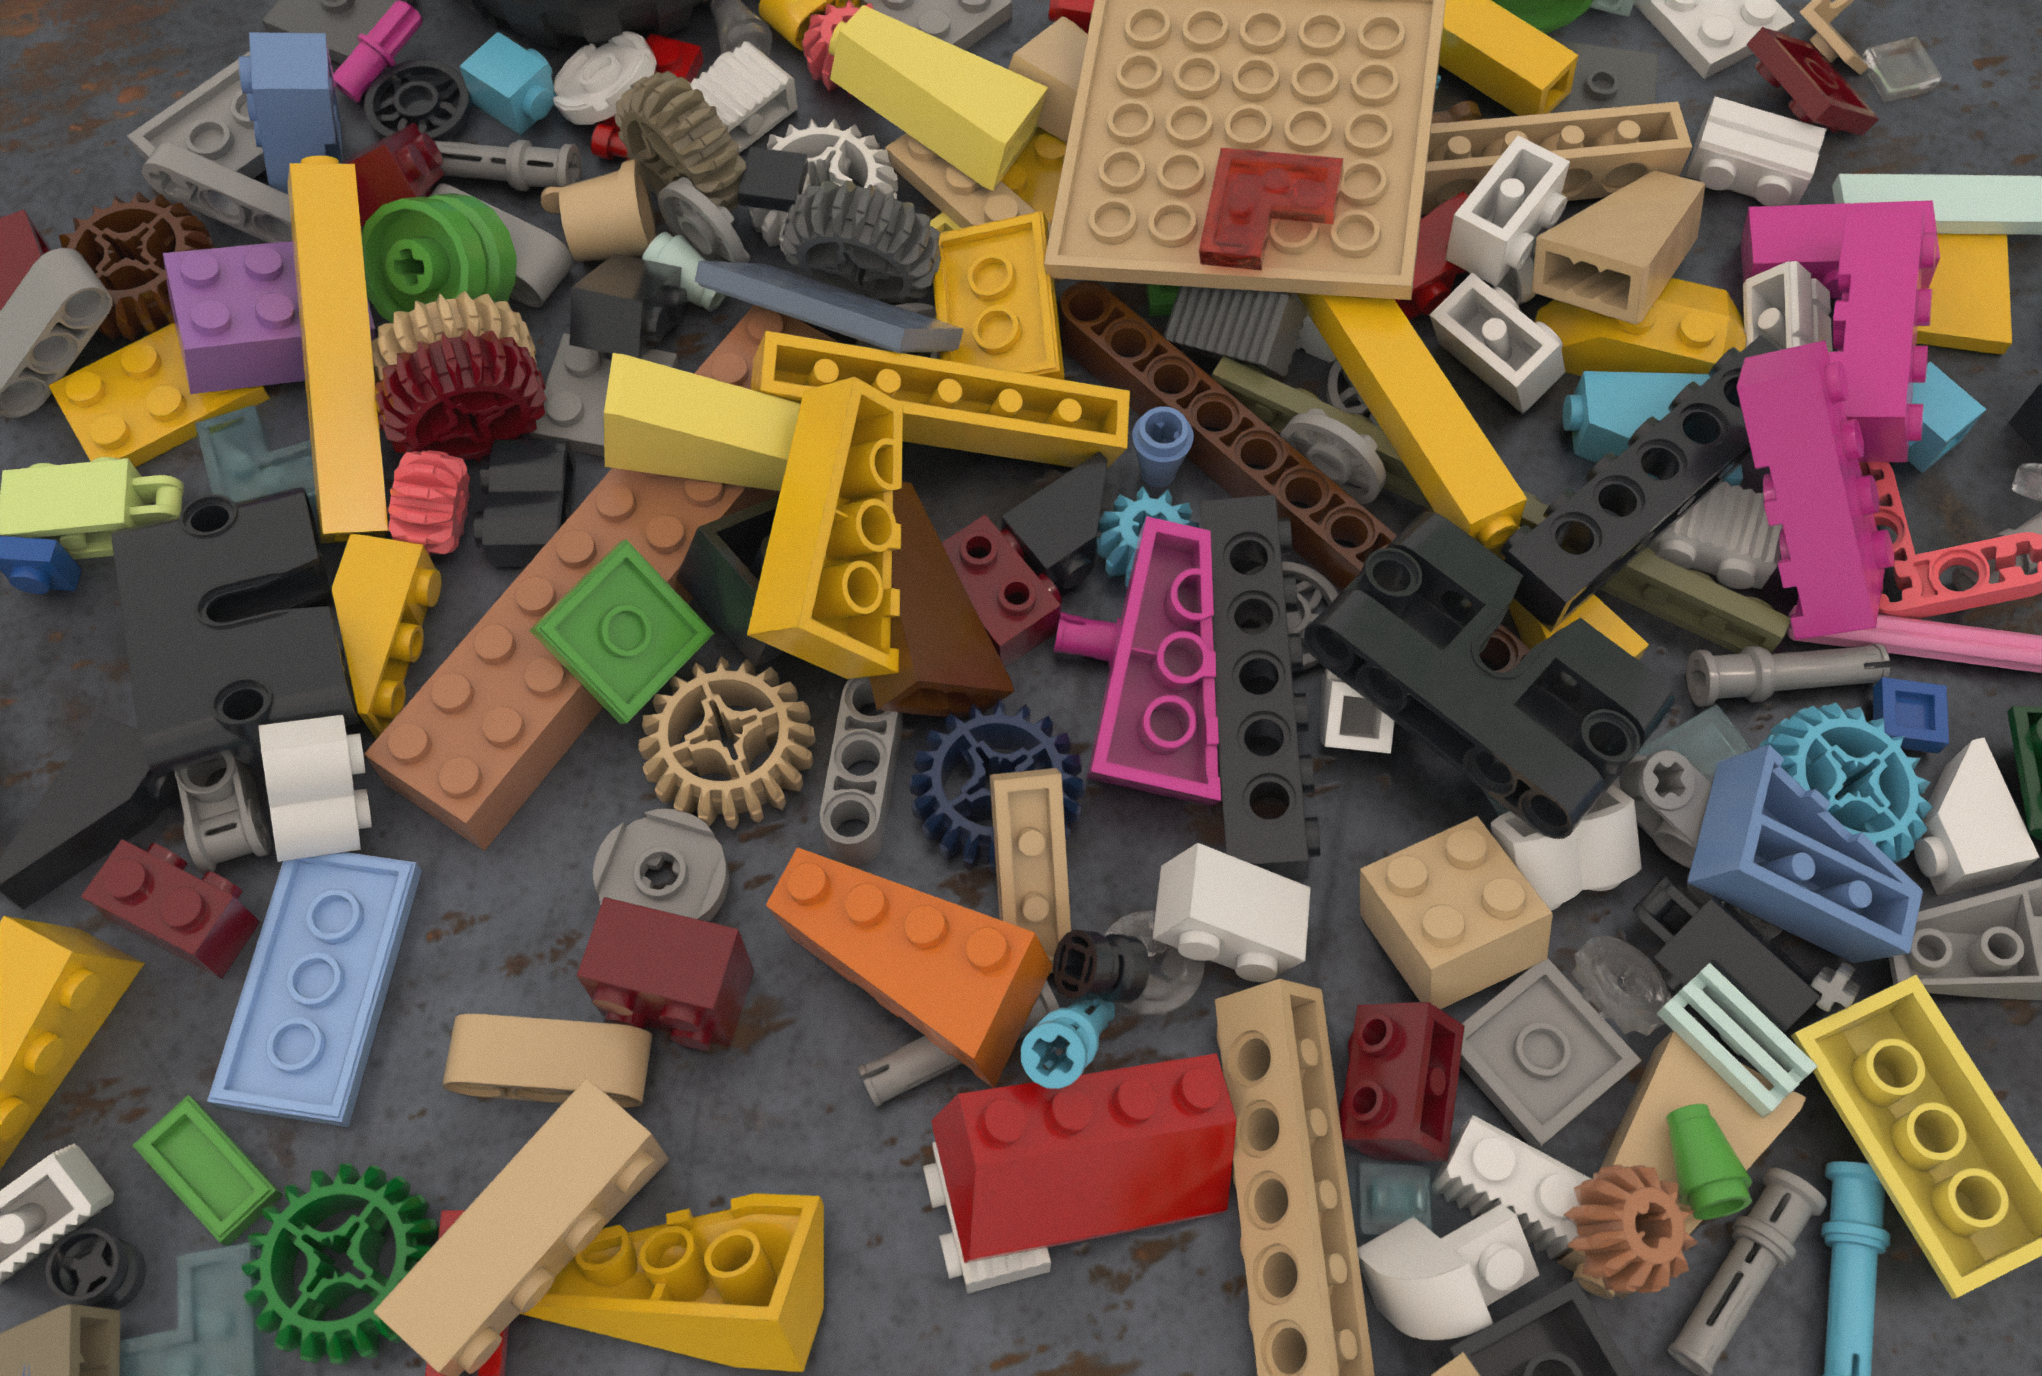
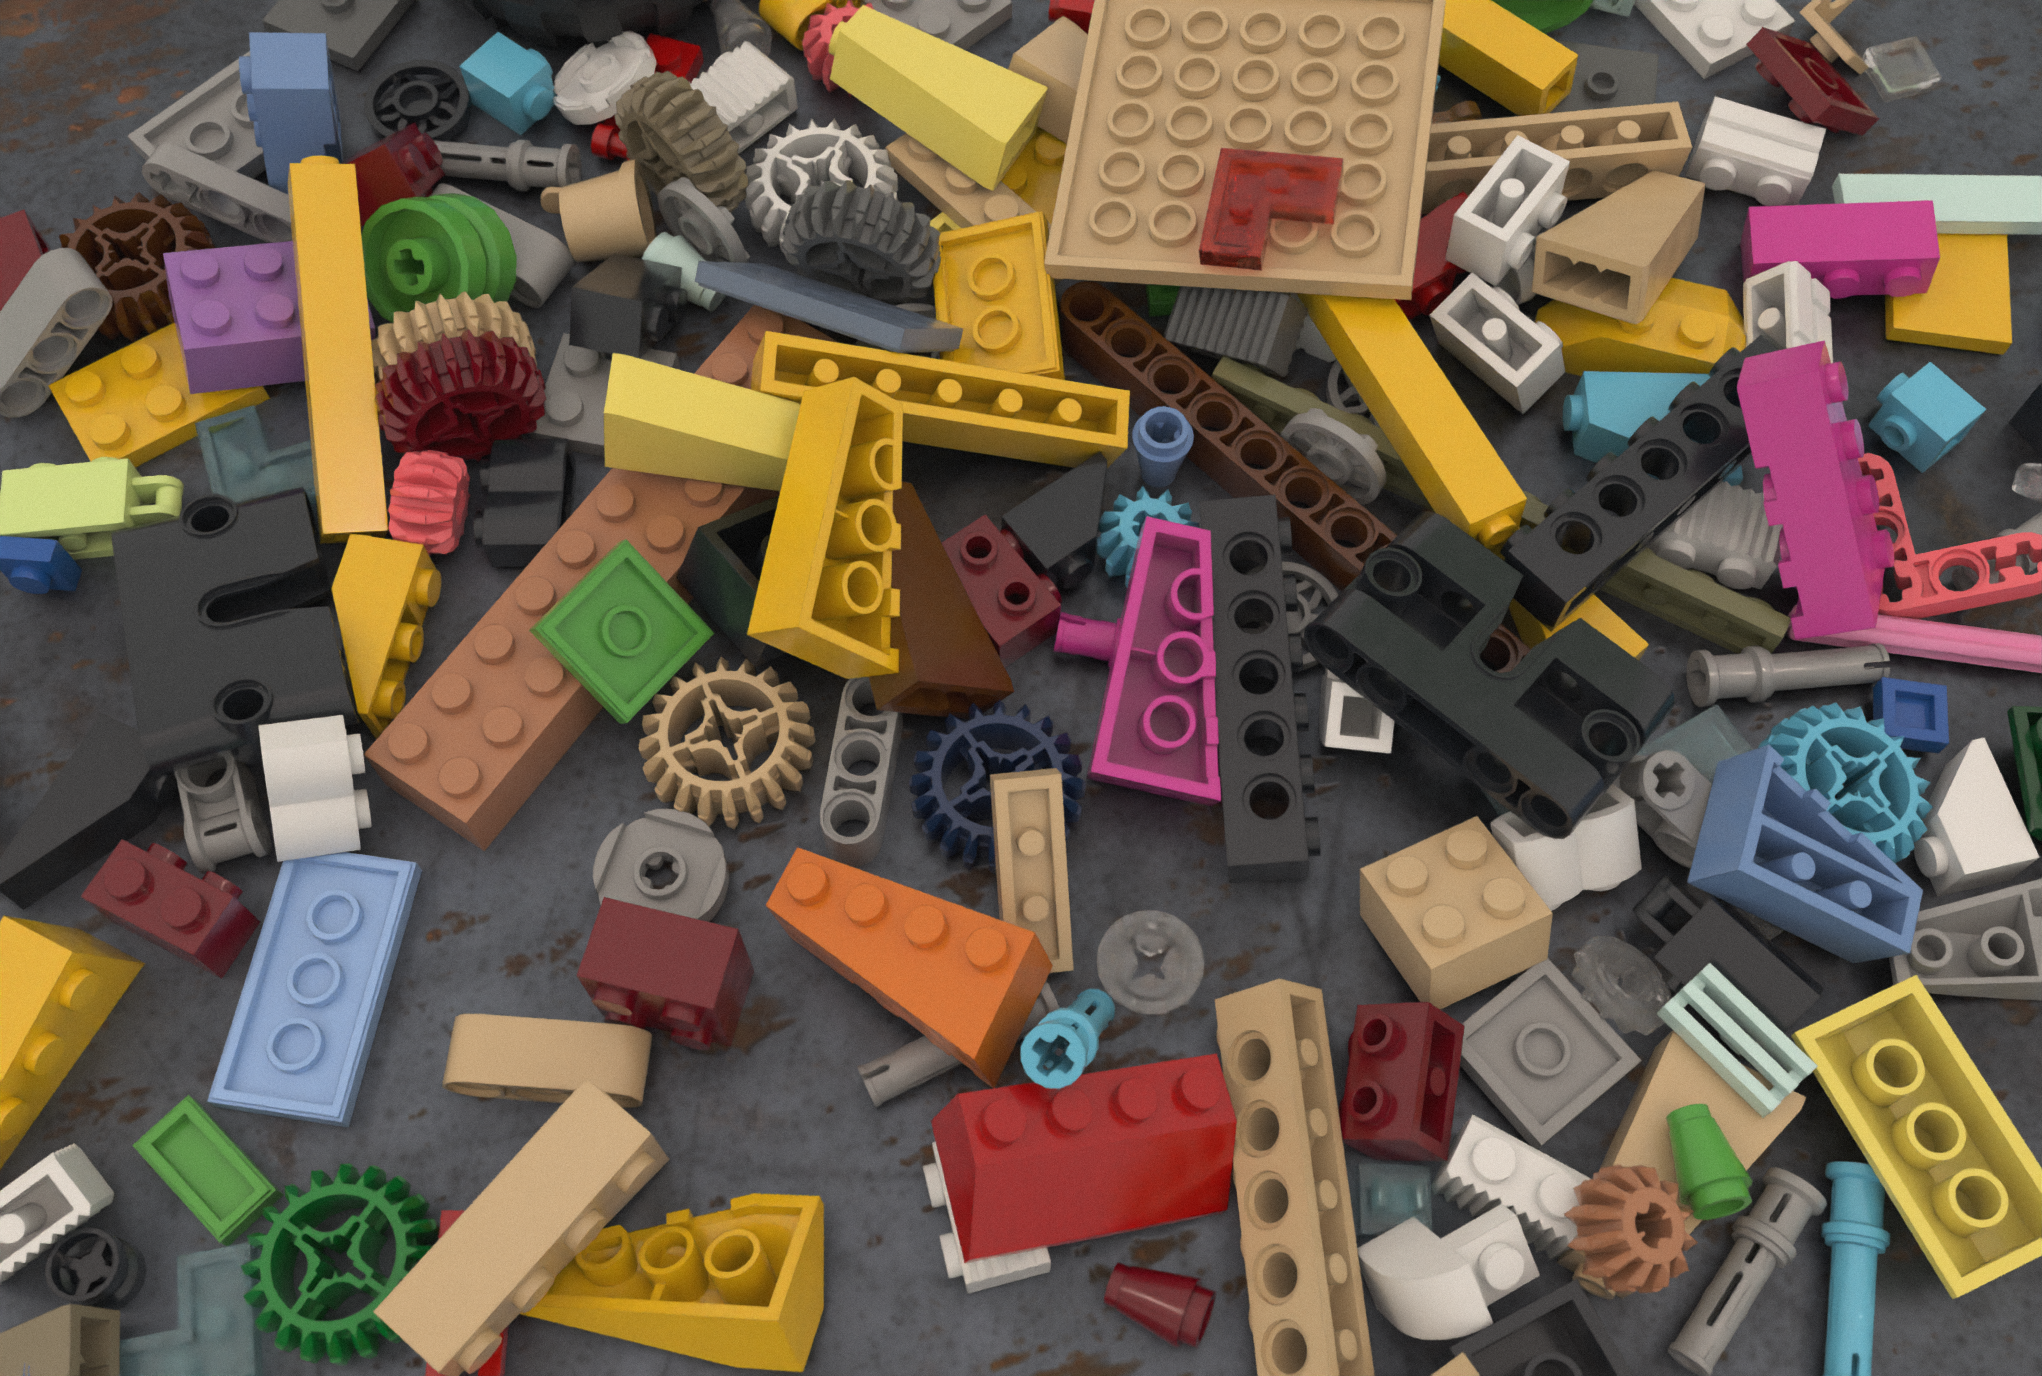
dark pink axle [333,0,423,103] -> none
black tile [738,147,809,212] -> none
black wheel [1053,929,1150,1004] -> none
white brick [1153,843,1311,982] -> none
light grey axle [1811,962,1860,1012] -> none
dark pink wedge [1829,209,1937,462] -> none
none -> dark red cone [1104,1262,1216,1349]

